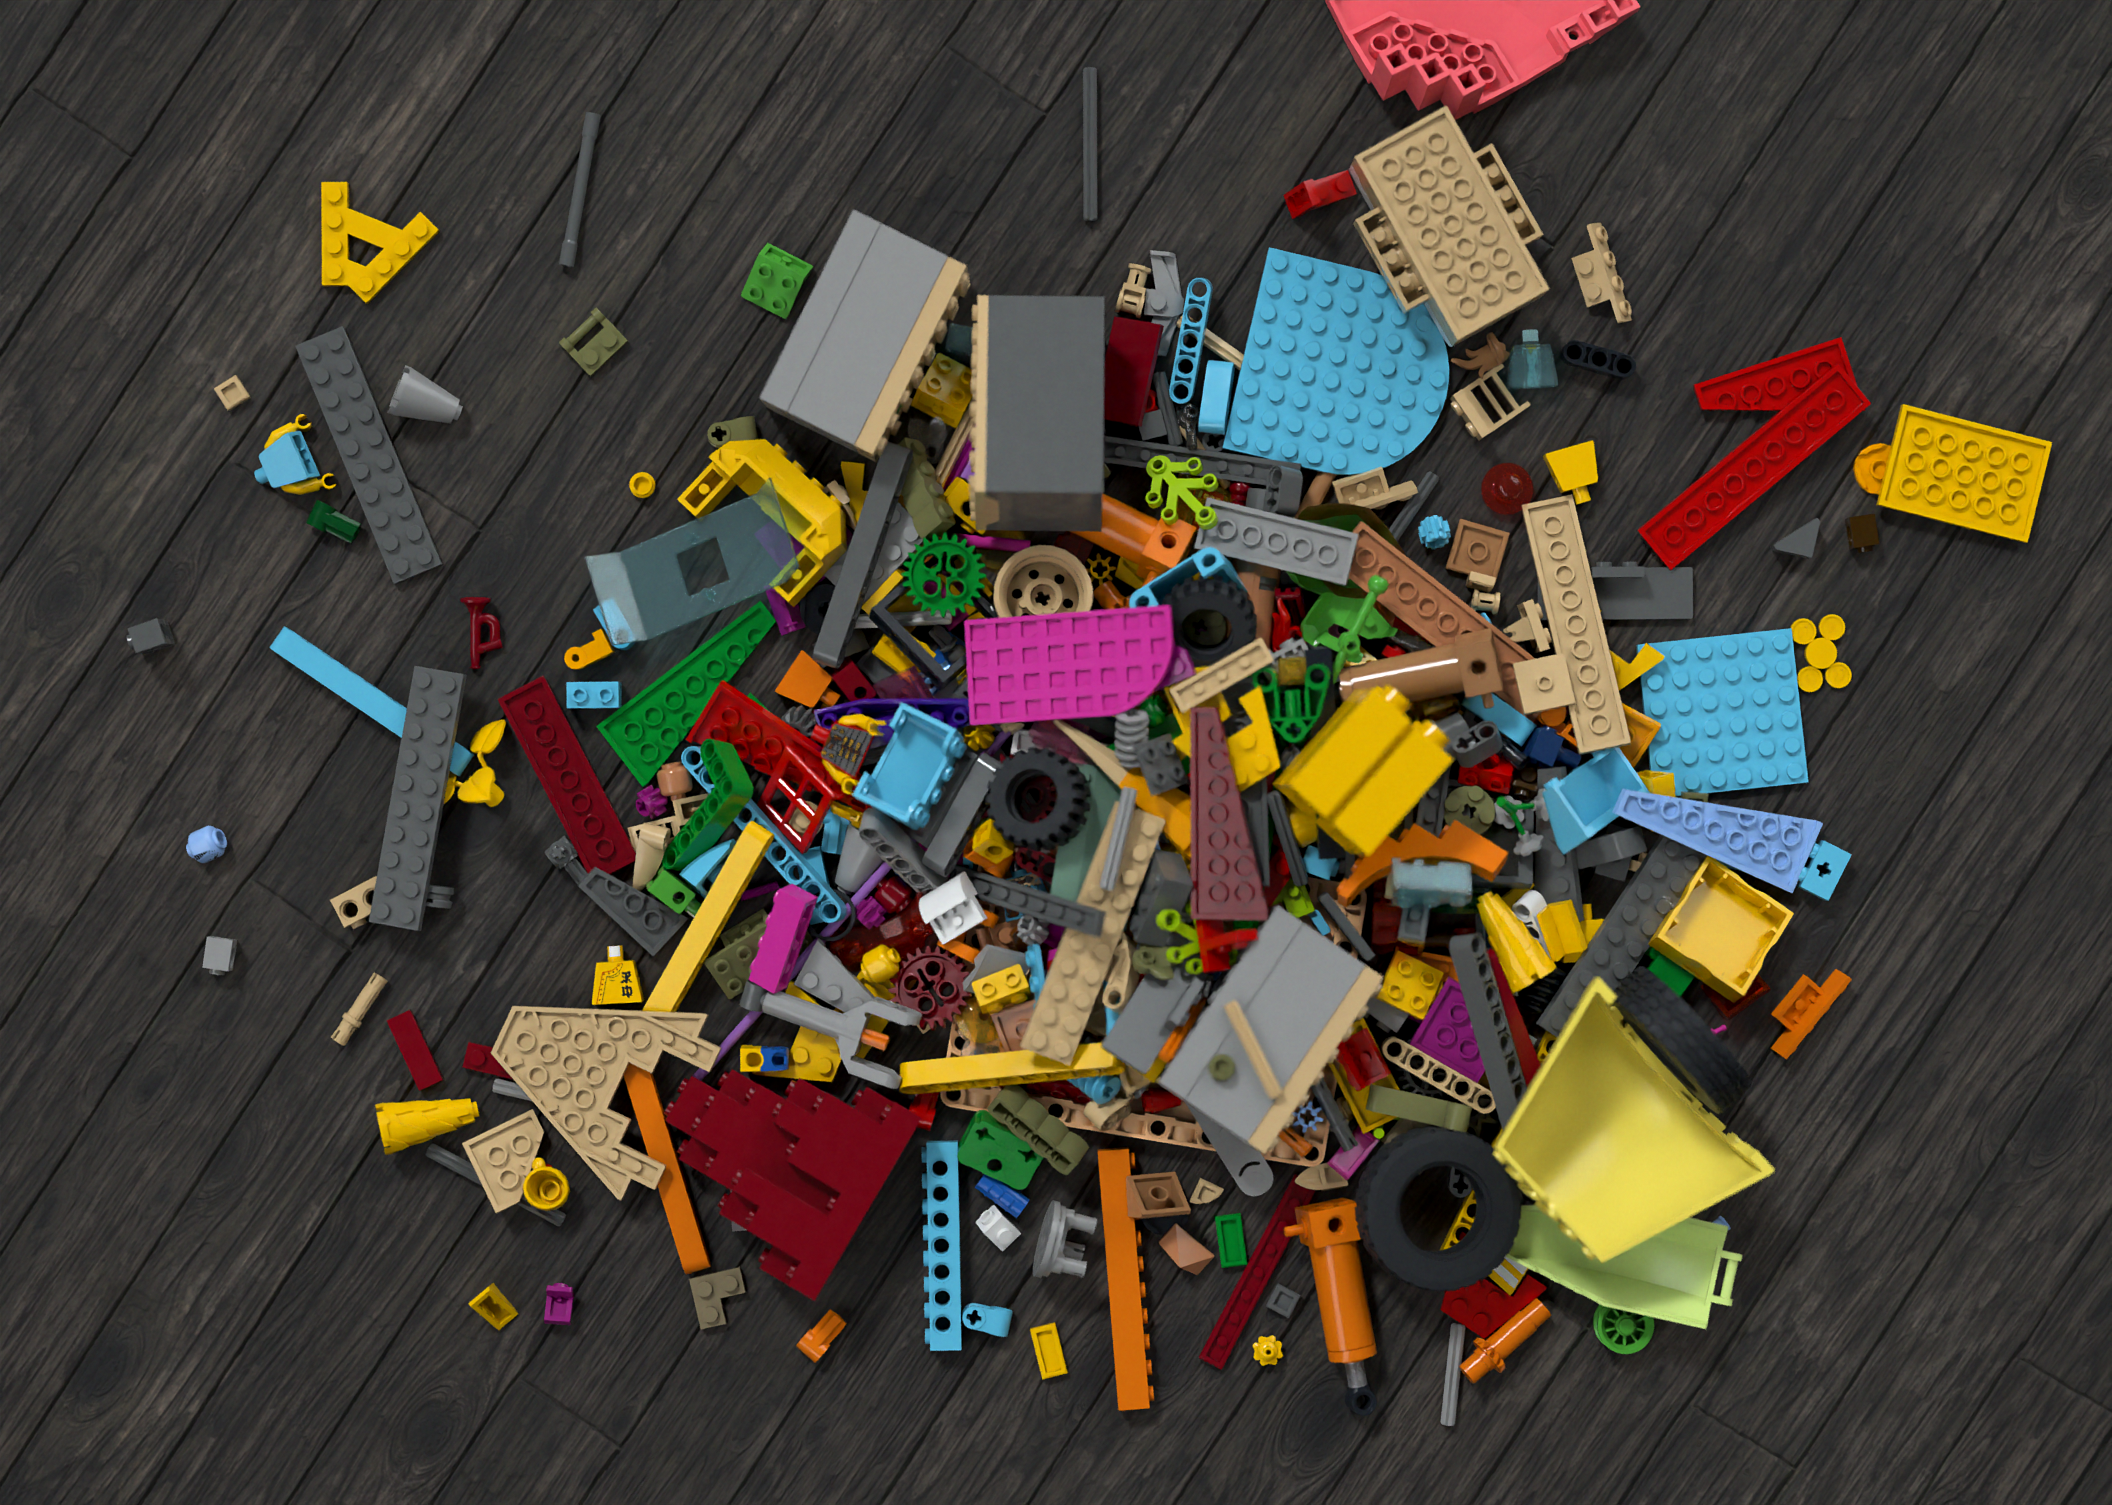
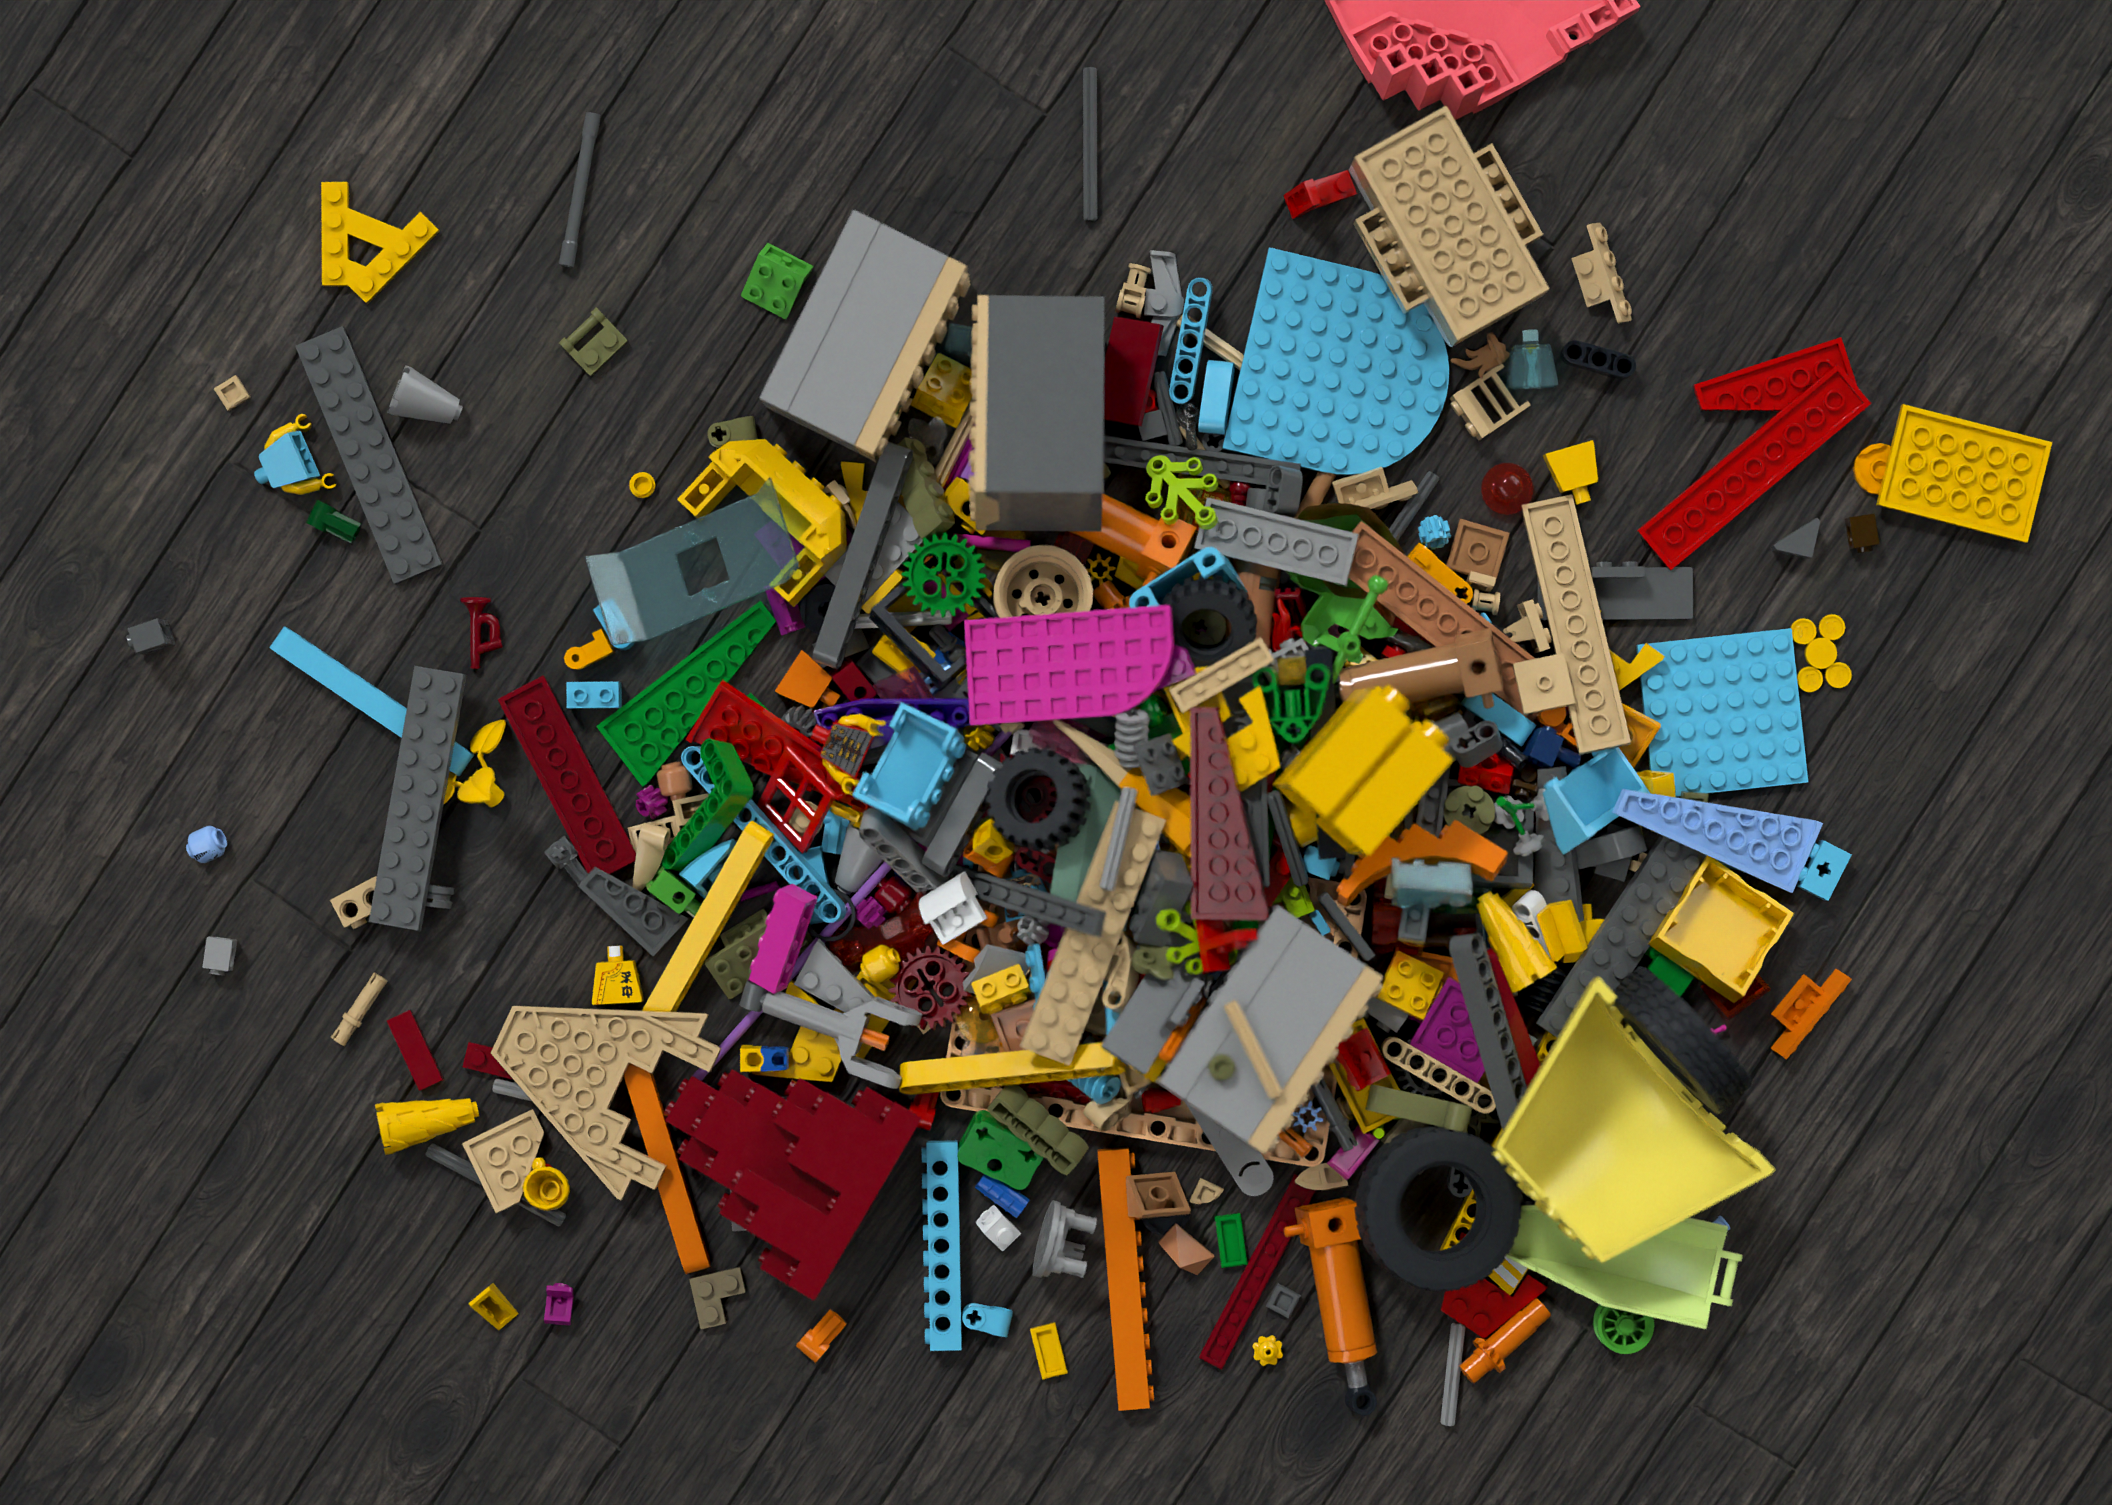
none -> light orange piece [1407,543,1473,604]

